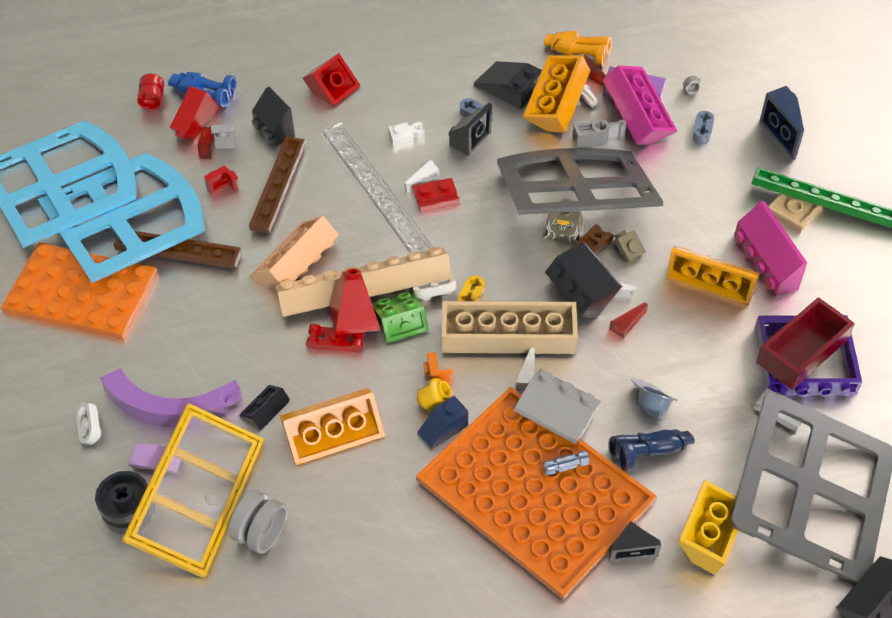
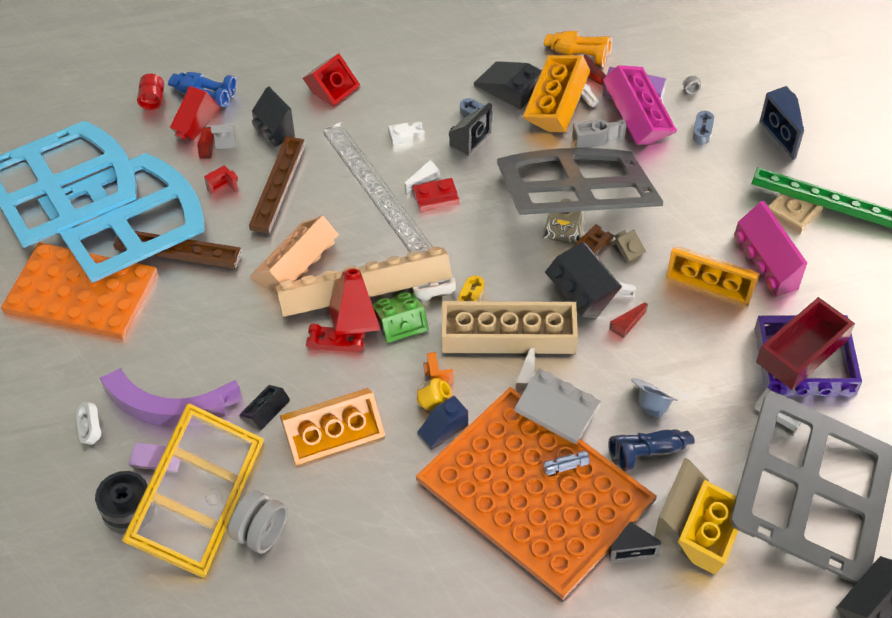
none -> dark tan slope [654,458,709,552]

